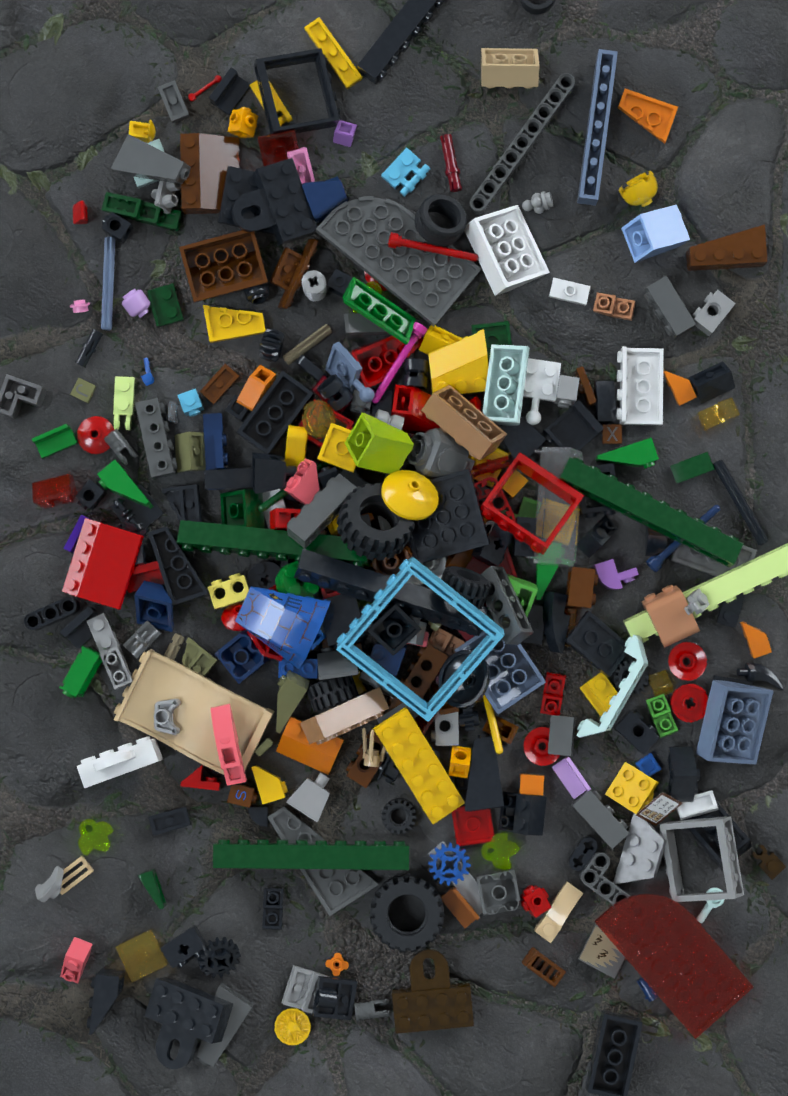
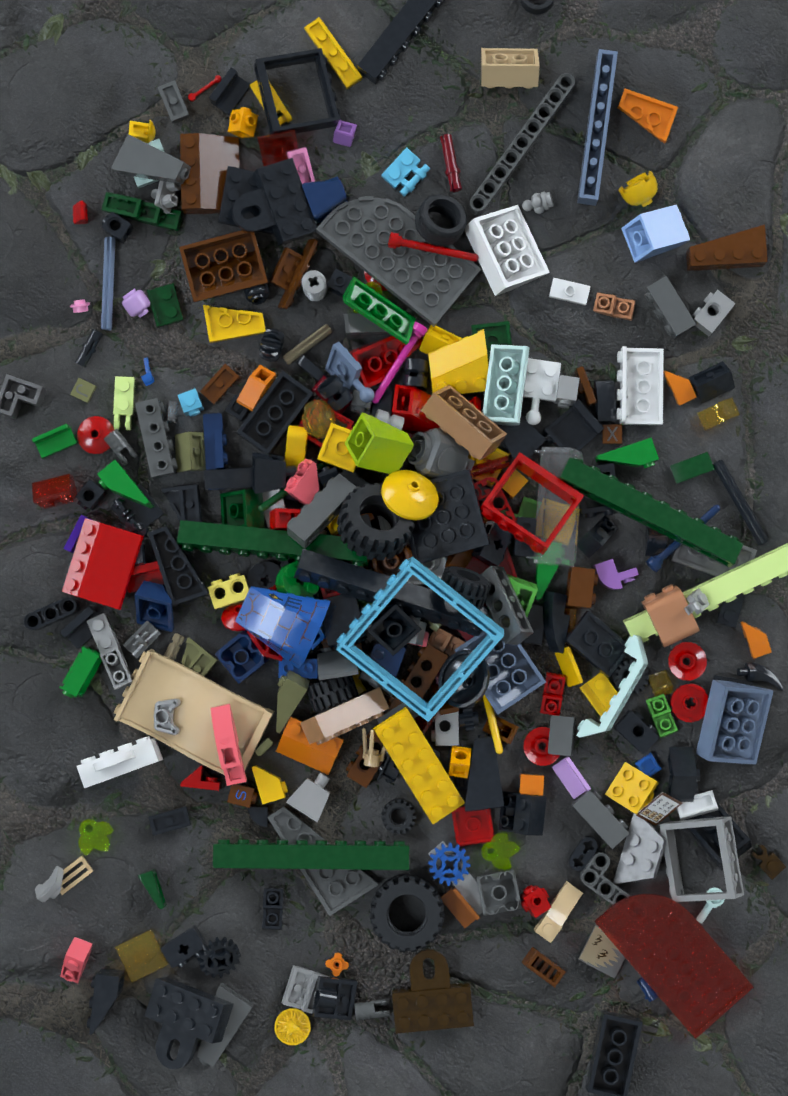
none -> yellow slope [555,646,583,687]

